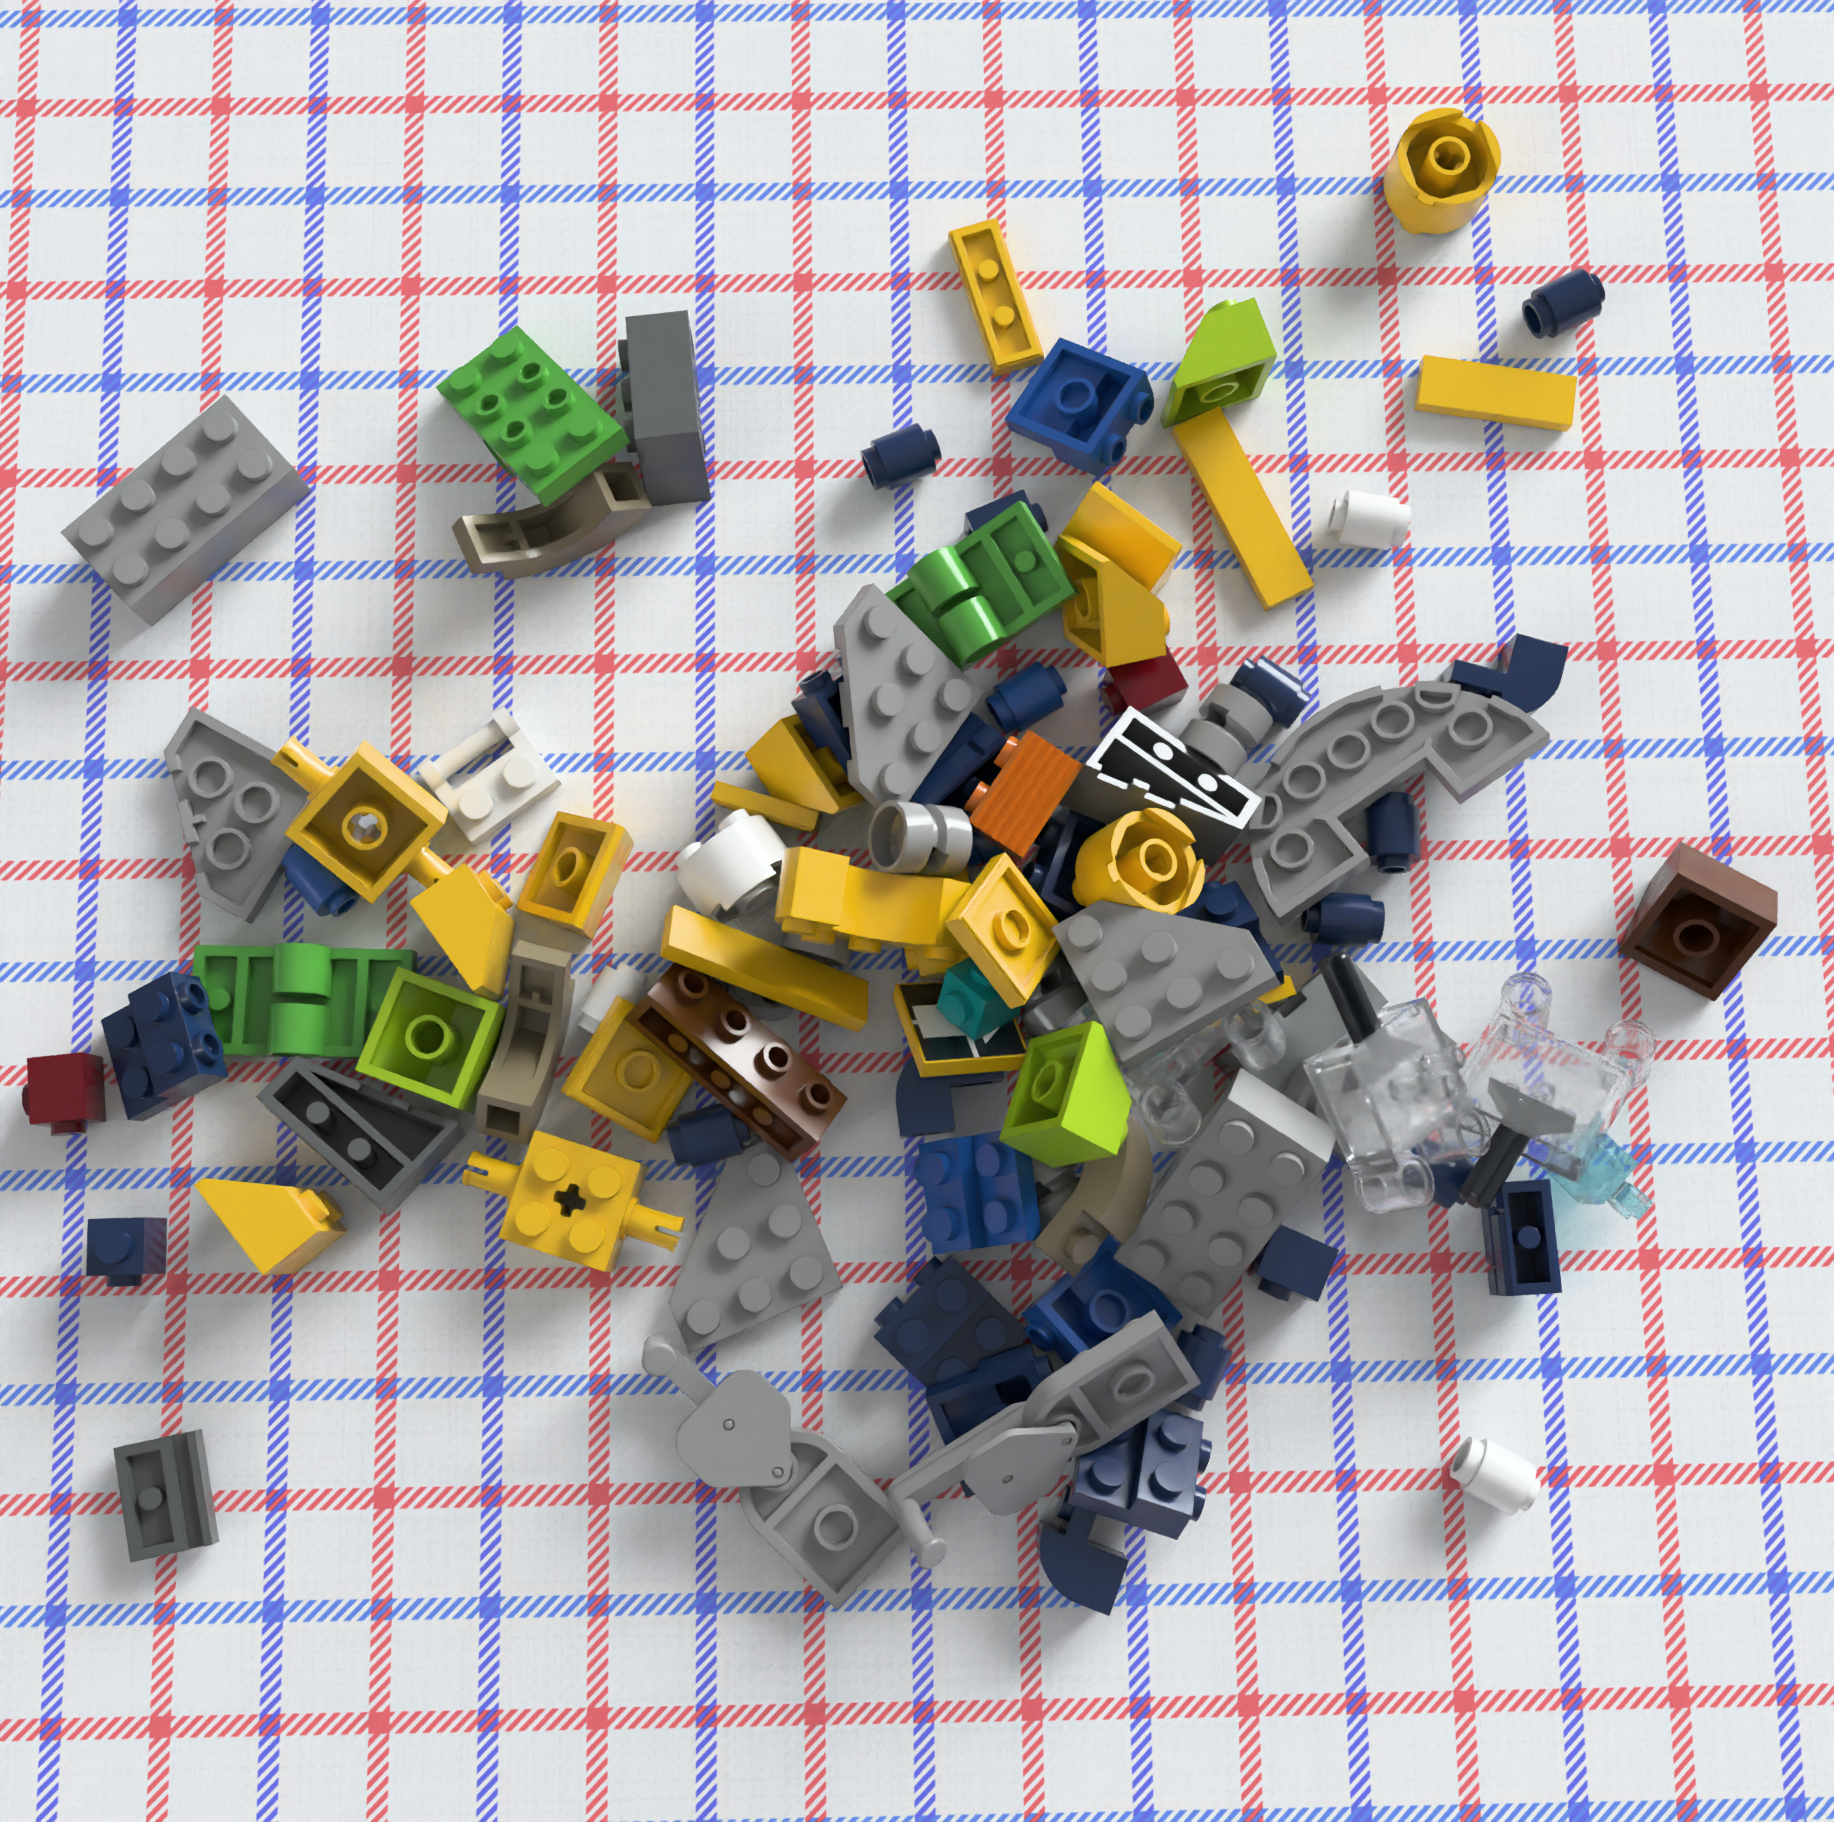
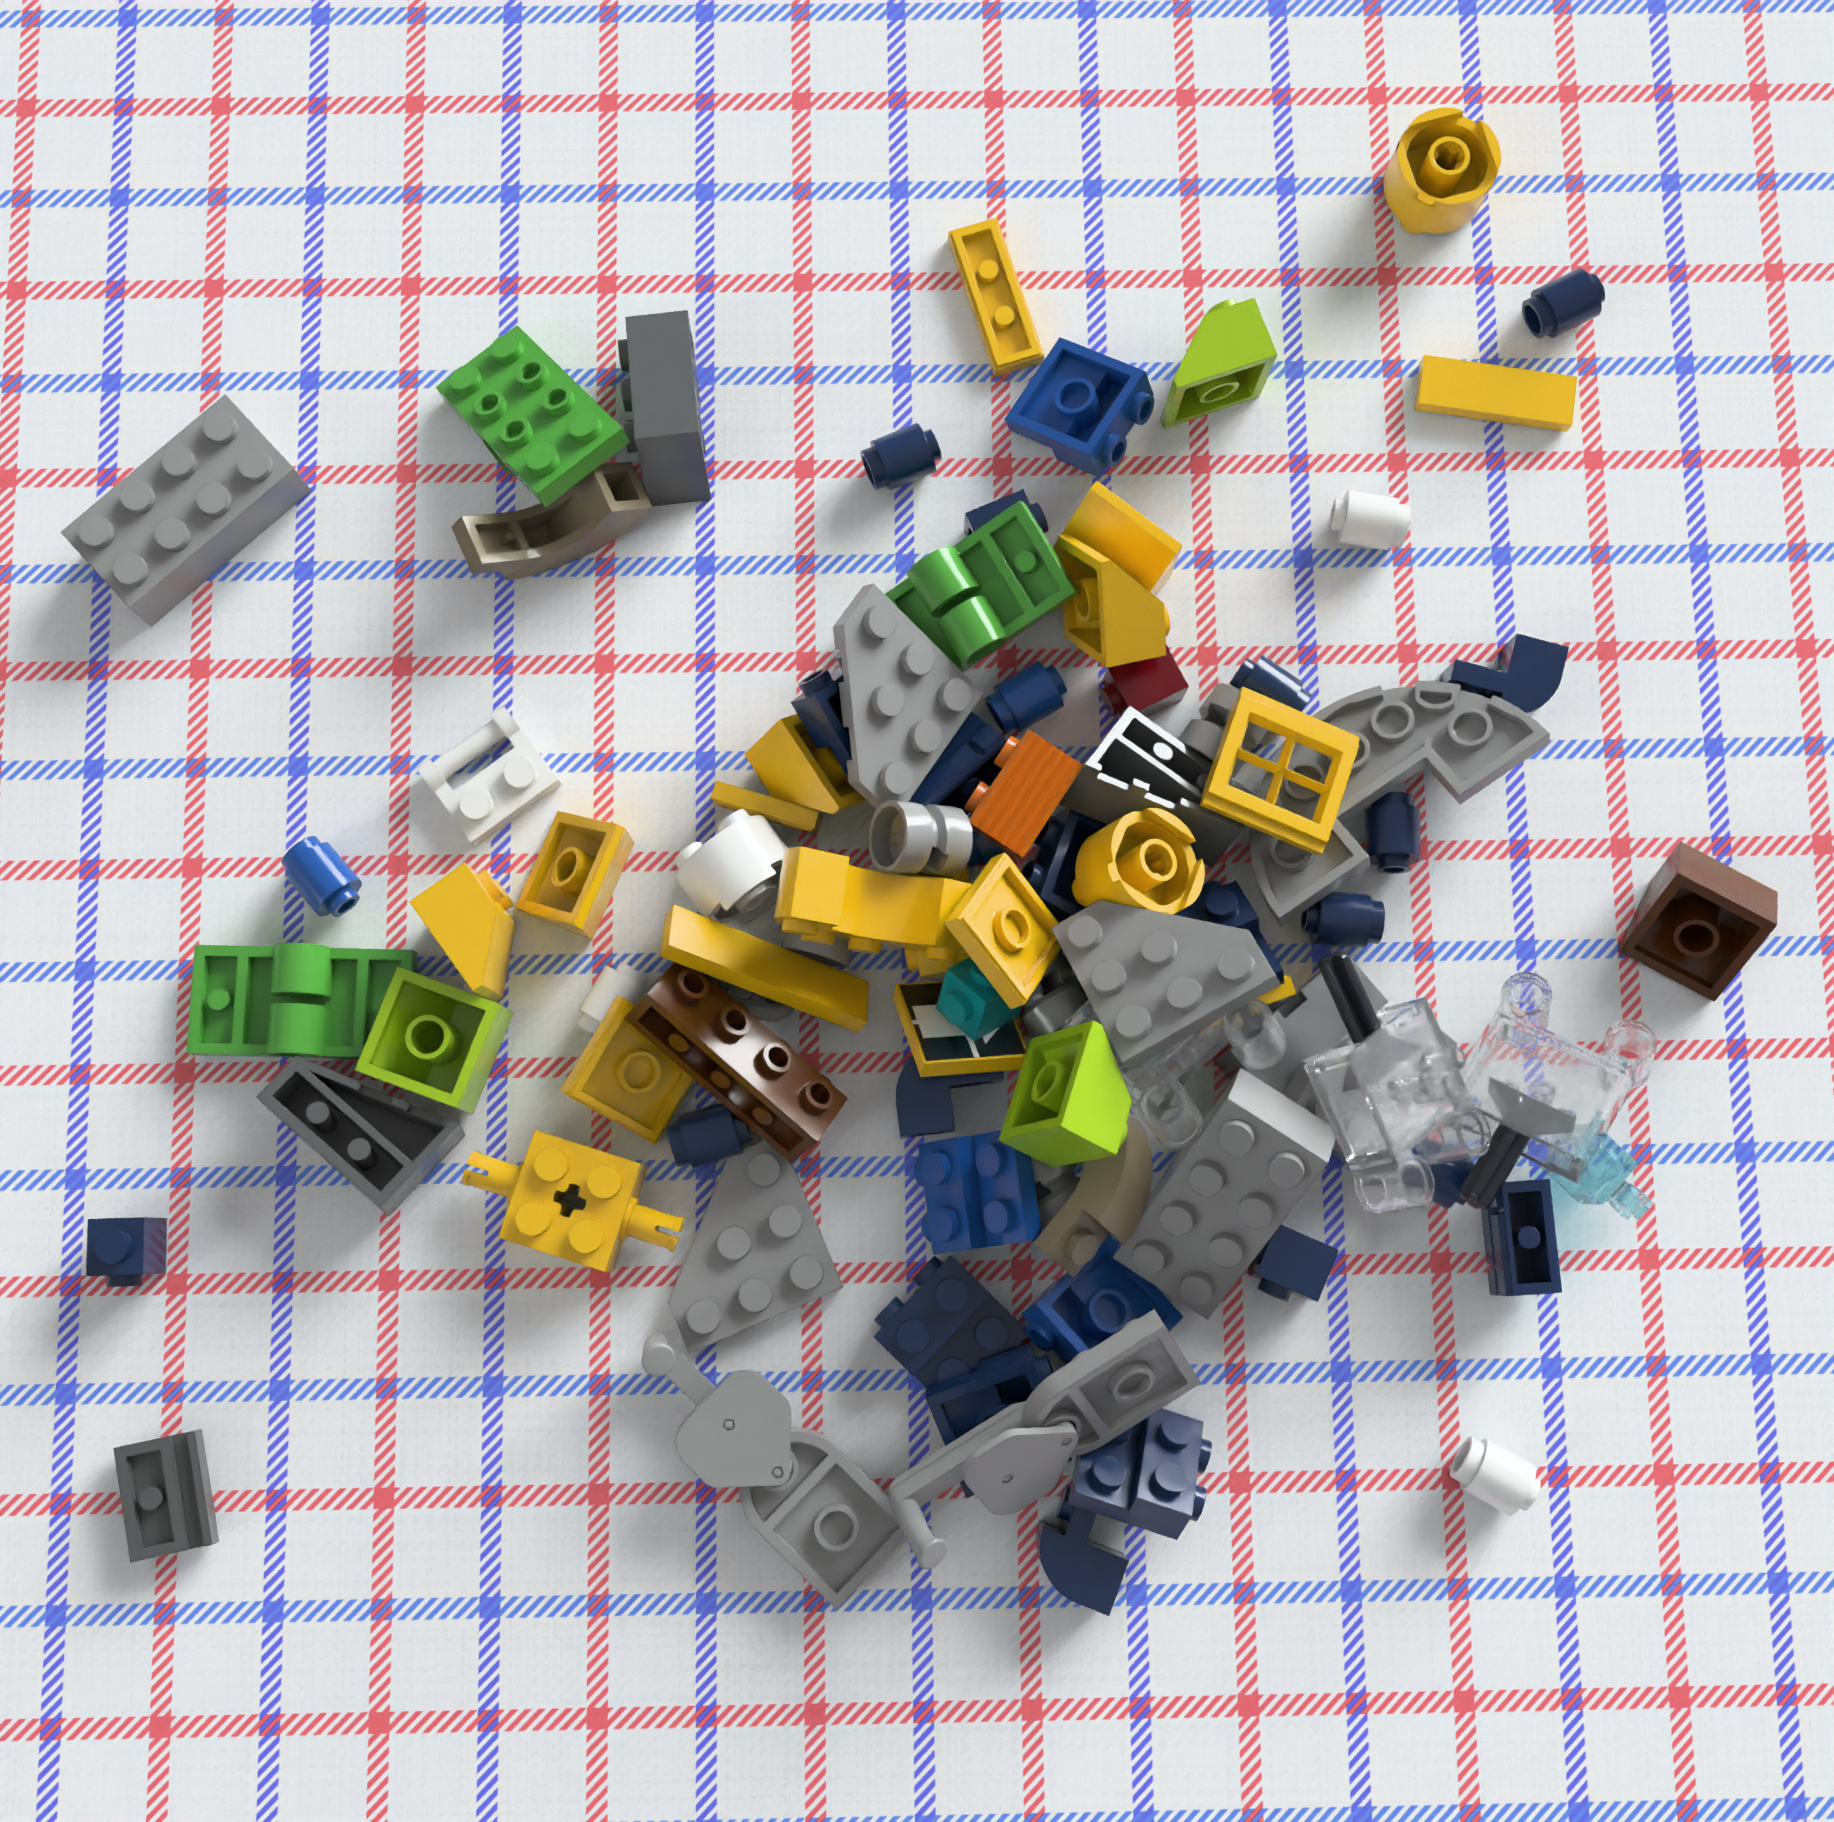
dark red brick [22,1052,106,1136] -> none
dark blue plate [101,971,229,1121] -> none
light grey plate [164,706,309,924] -> none
yellow slope [194,1178,348,1275] -> none
yellow brick [269,735,454,904] -> none
dark tan arch [475,940,575,1146] -> none
yellow tile [1171,405,1315,612] -> none
dark blue brick [1174,1323,1233,1412] -> none
none -> yellow piece [1200,687,1360,856]

